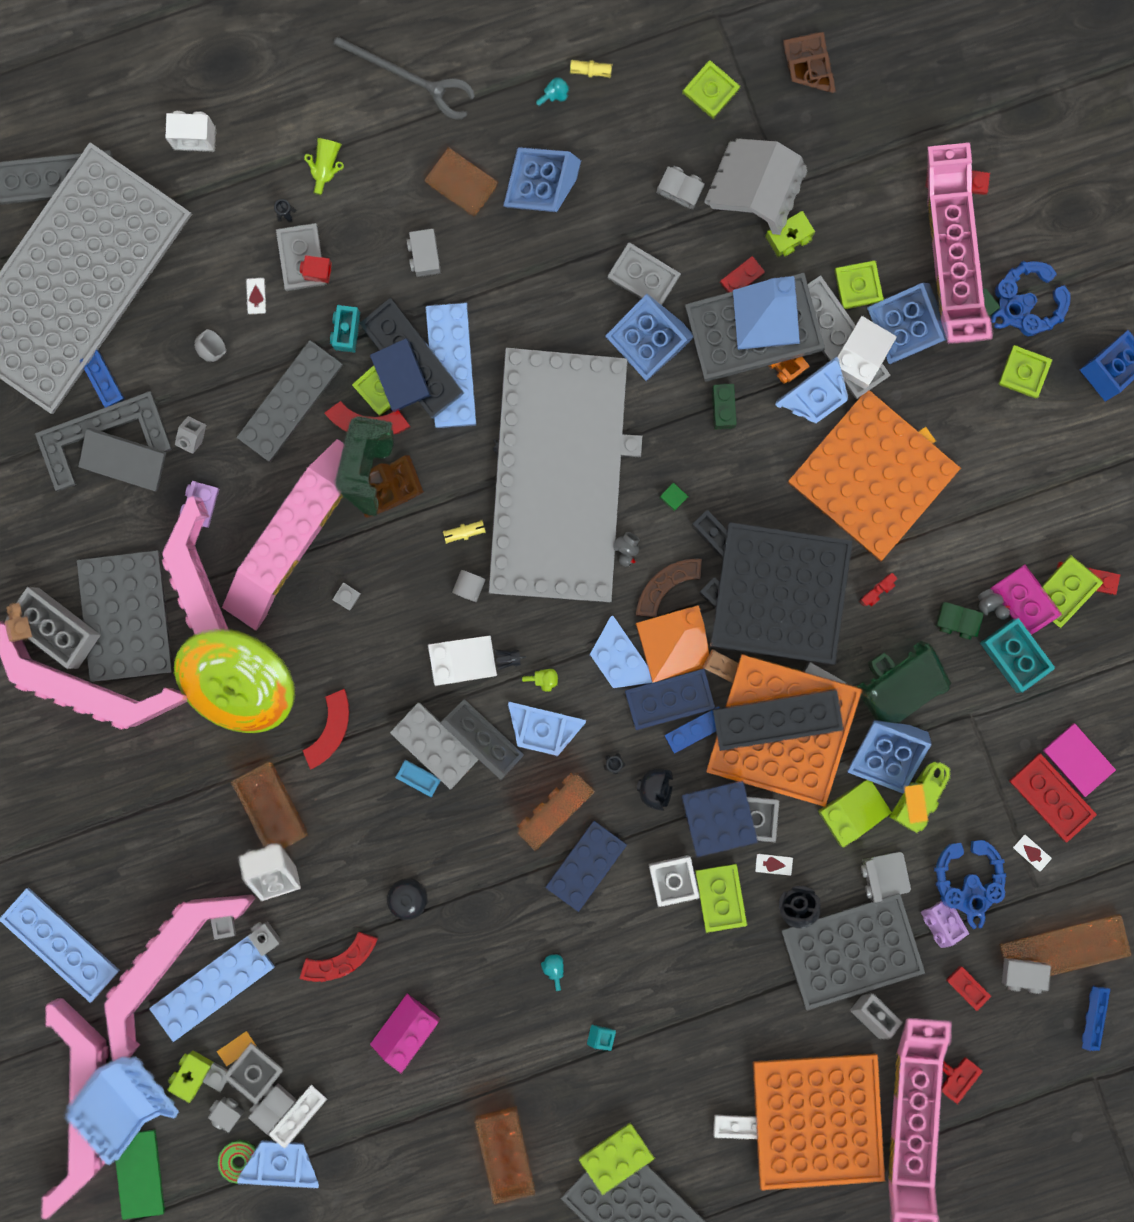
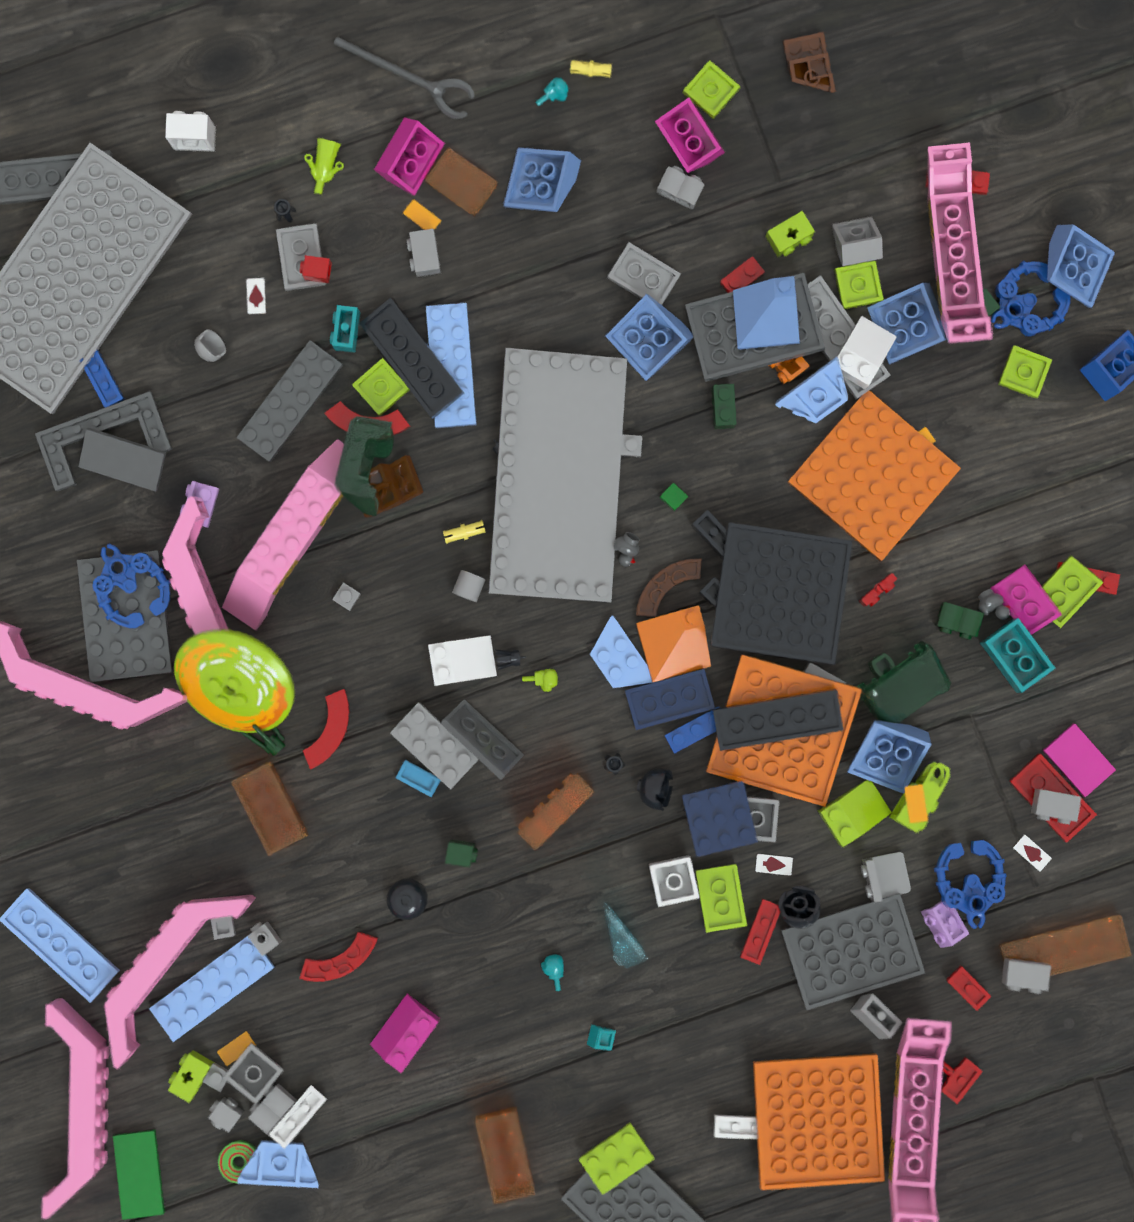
medium nougat plate [4,603,32,642] -> none
light grey brick [5,587,100,669] -> none
light blue hinge [66,1057,179,1165] -> none
light grey brick [175,416,206,454] -> none
white brick [239,844,301,901] -> none
dark blue tile [370,338,431,412] -> none
light blue wing [508,702,586,756] -> none
dark blue plate [545,821,627,912] -> none
medium nougat plate [703,649,739,683] -> none
light grey hinge [704,139,807,235] -> none
blue plate [1082,986,1110,1051] -> none
none -> blue piece [92,543,171,628]
none -> dark green plant [240,724,286,756]
none -> dark pink slope [374,118,445,195]
none -> light orange sticker [403,200,441,230]
none -> dark green brick [445,839,478,867]
none -> clear light blue slope [603,902,647,969]
none -> dark pink slope [655,98,725,173]
none -> red plate [740,899,780,965]
none -> light grey slope [832,217,883,266]
none -> light grey brick [1031,789,1081,824]
none -> medium blue slope [1047,224,1115,308]

